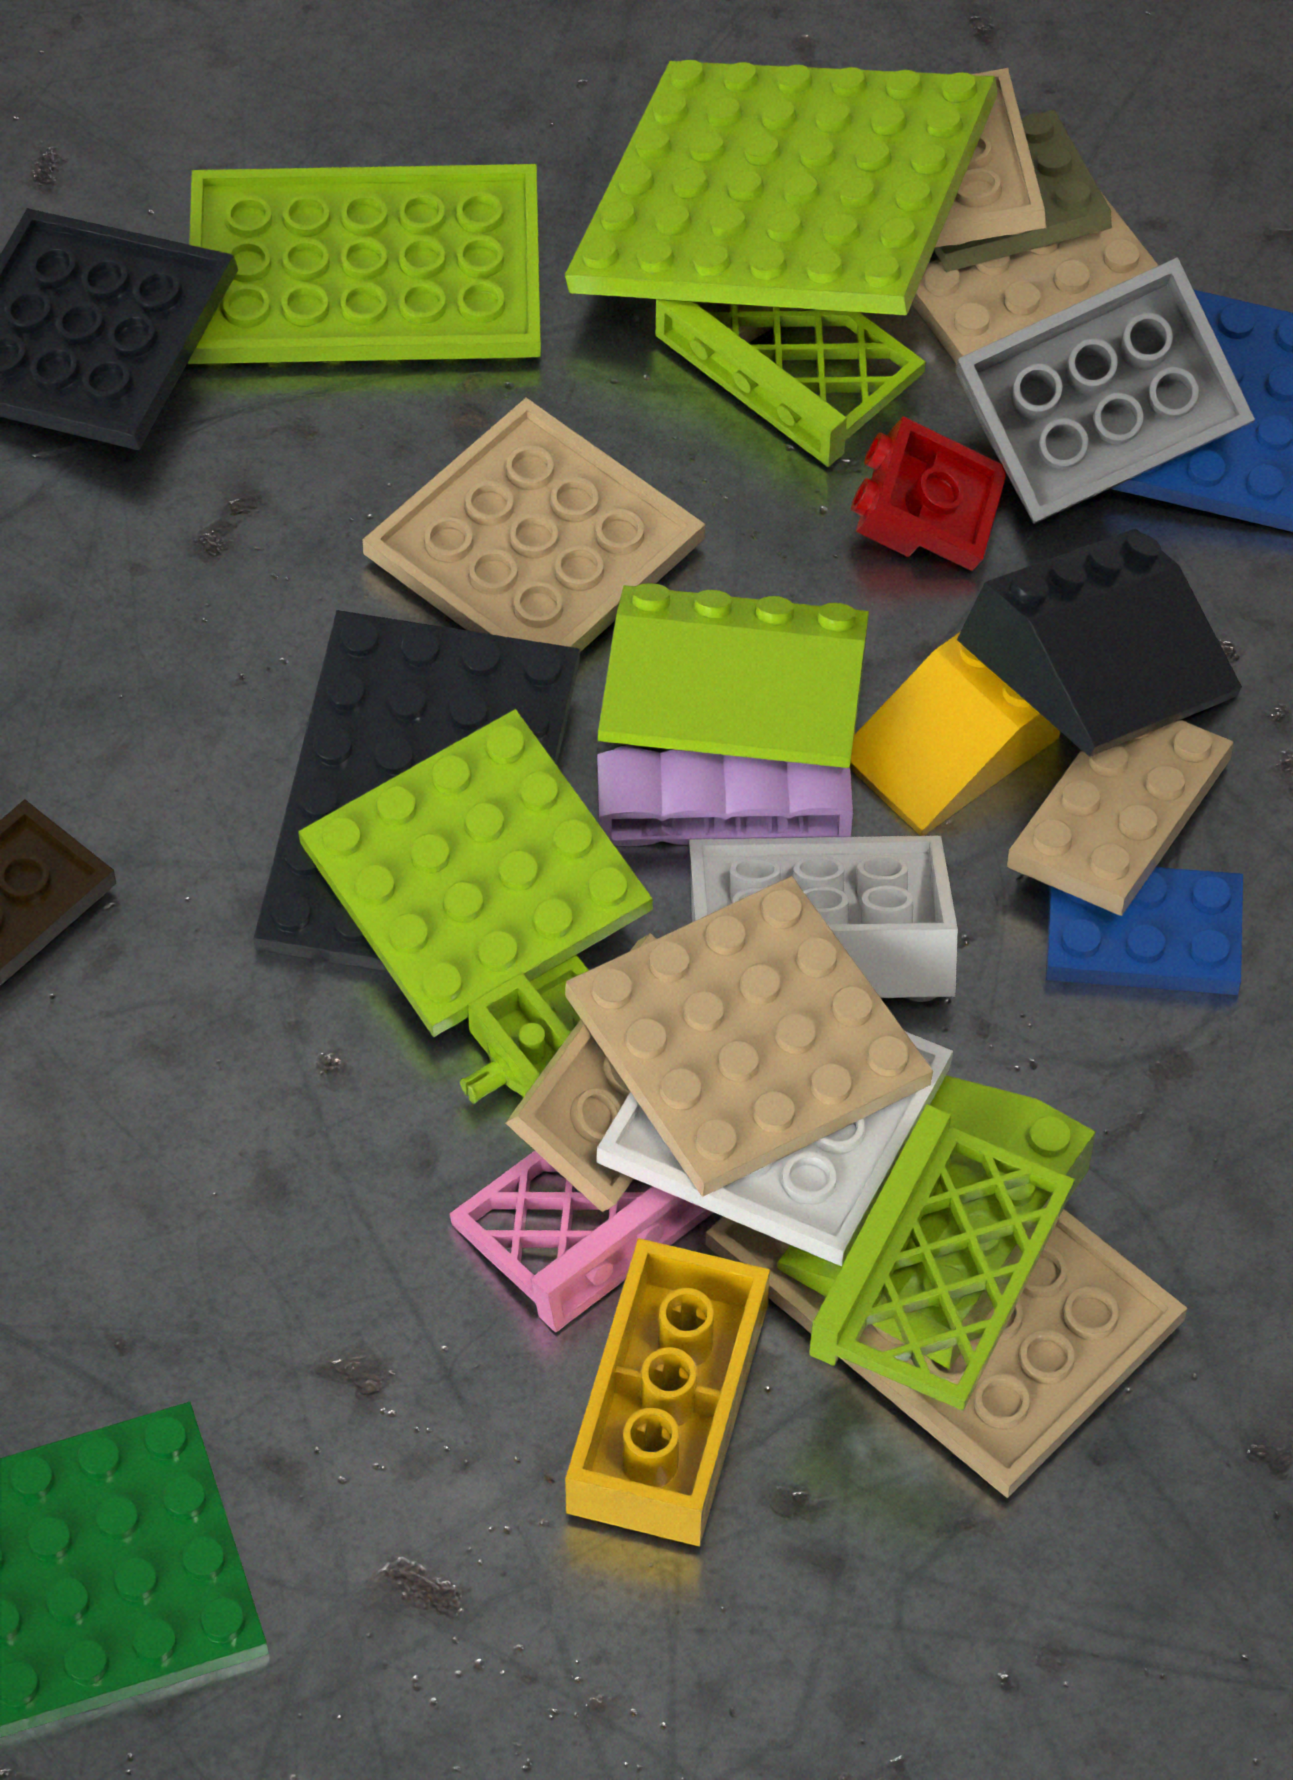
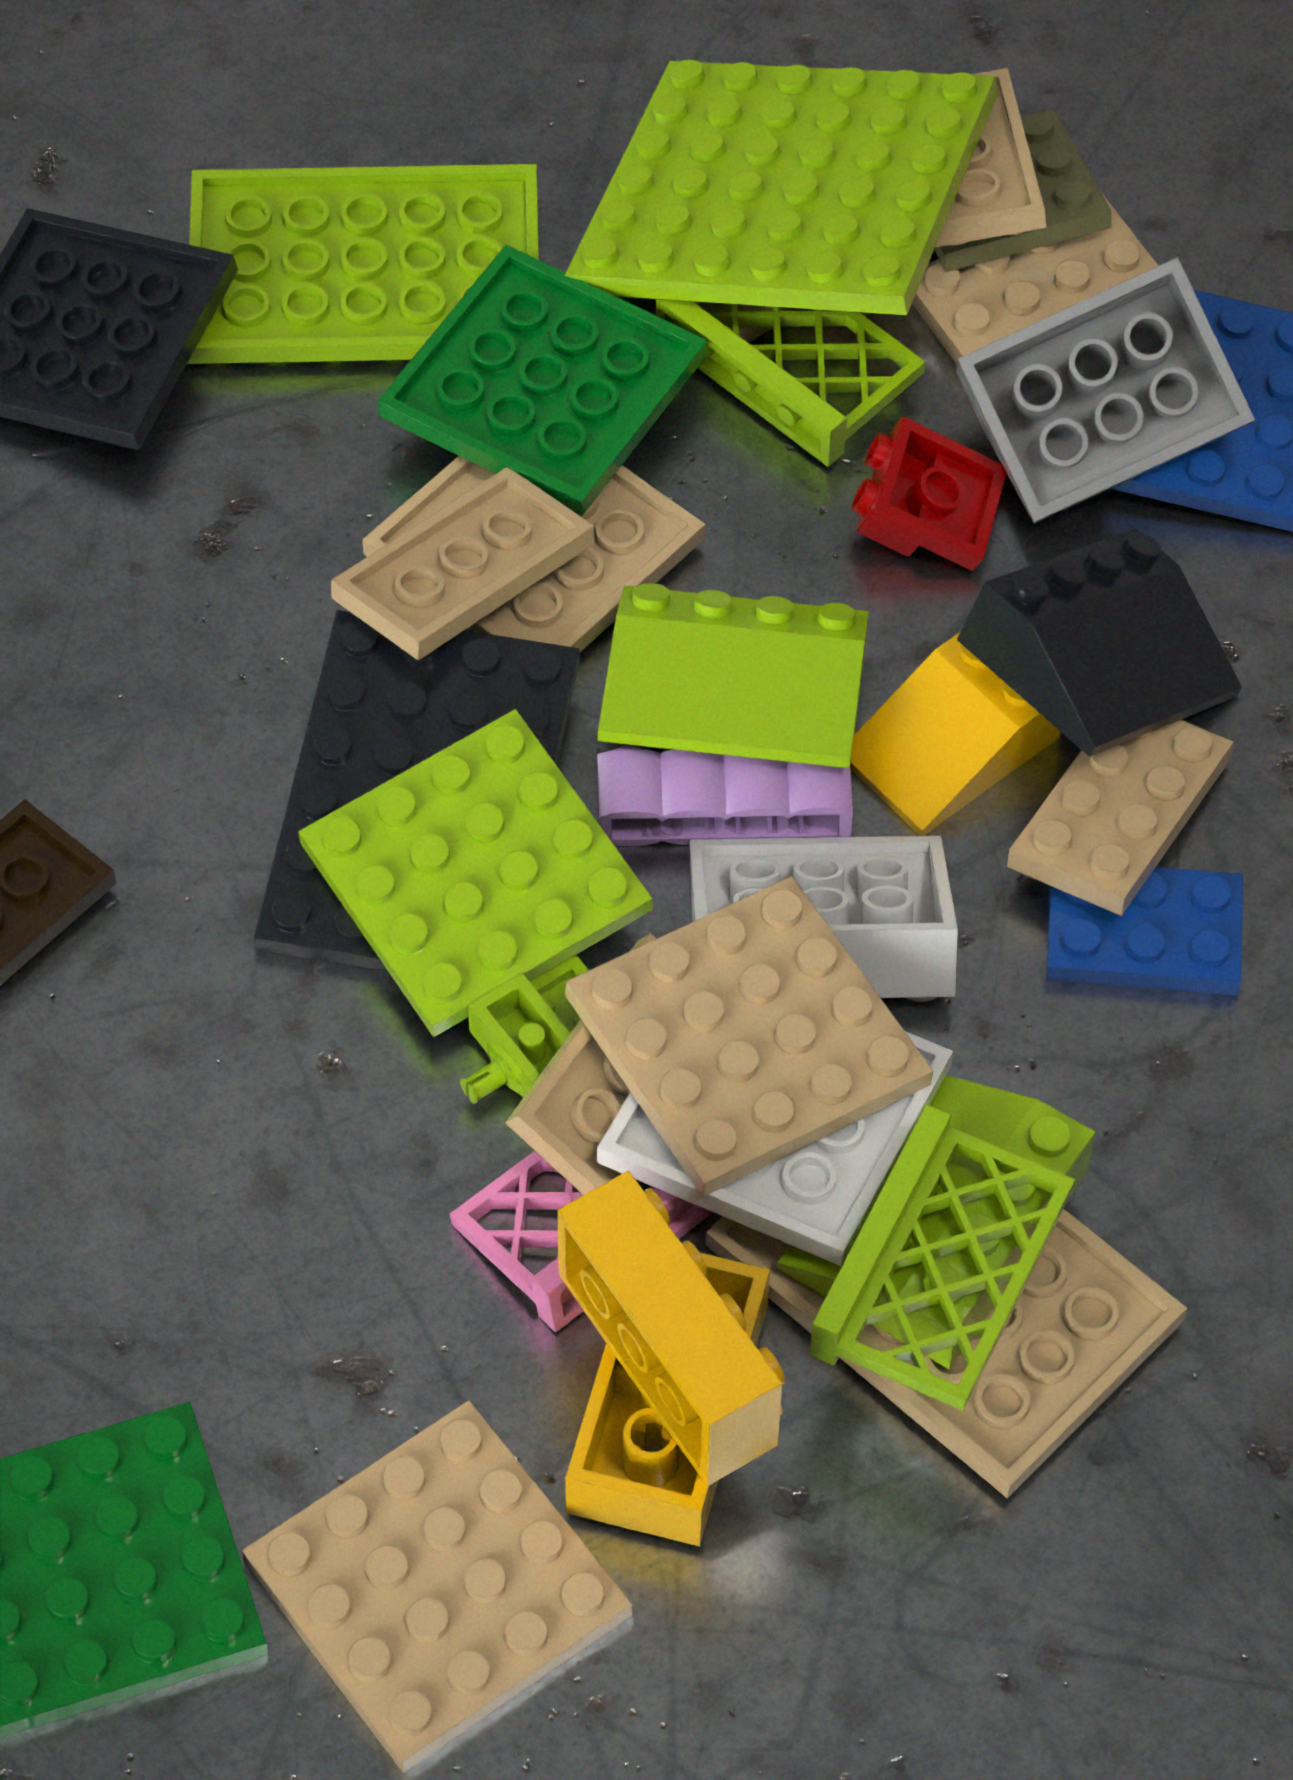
none -> tan plate [242,1400,632,1773]
none -> tan plate [331,468,594,661]
none -> green plate [377,244,707,516]
none -> yellow brick [557,1170,785,1487]

